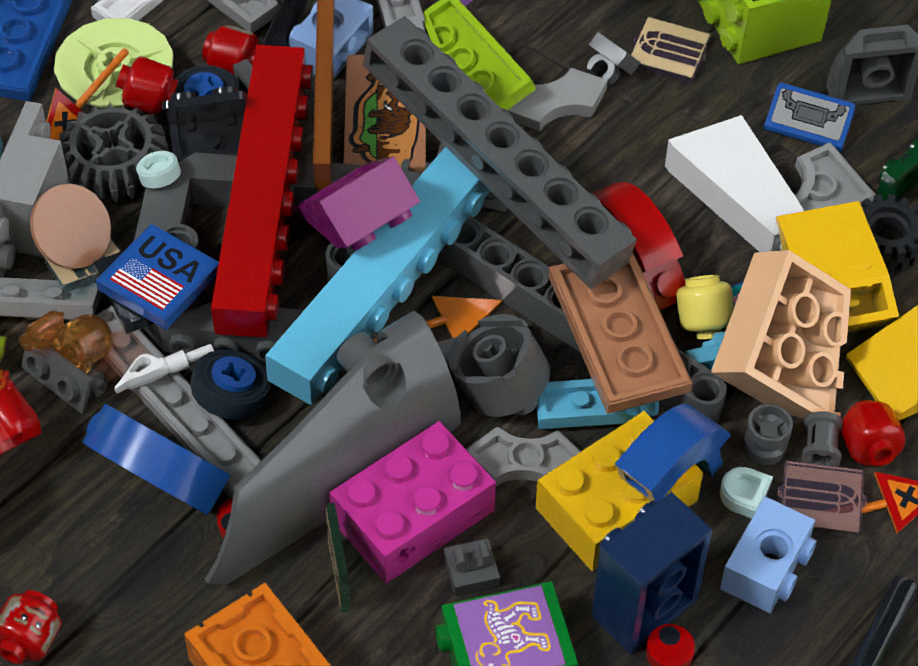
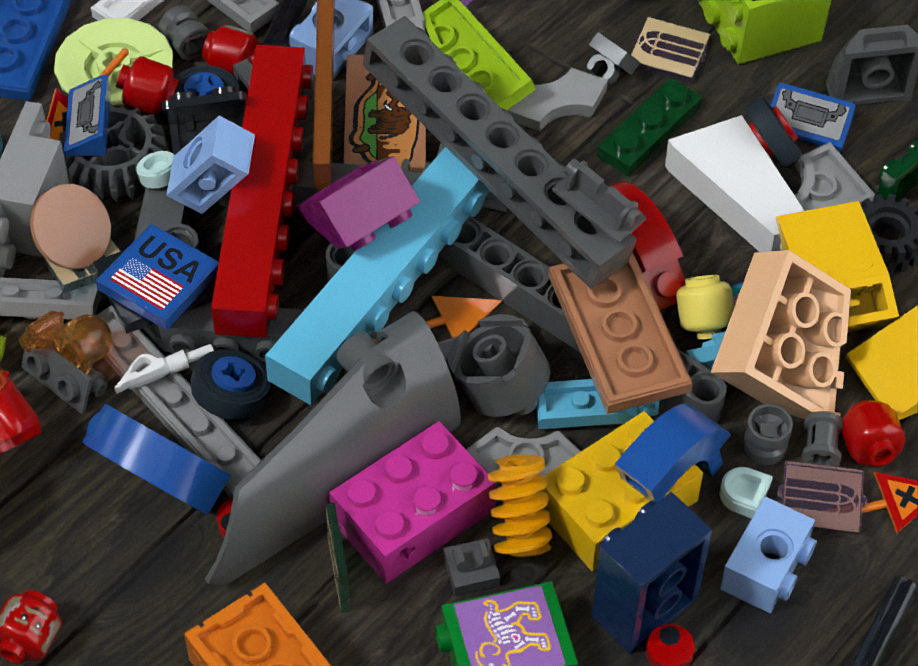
none -> slope [64,75,111,156]
none -> dark grey wheel [158,5,210,60]
none -> light blue brick [166,116,255,214]
none -> light orange piece [487,454,552,557]
none -> dark grey hinge [552,159,647,244]
none -> dark green plate [596,77,703,177]
none -> black wheel [745,96,802,167]

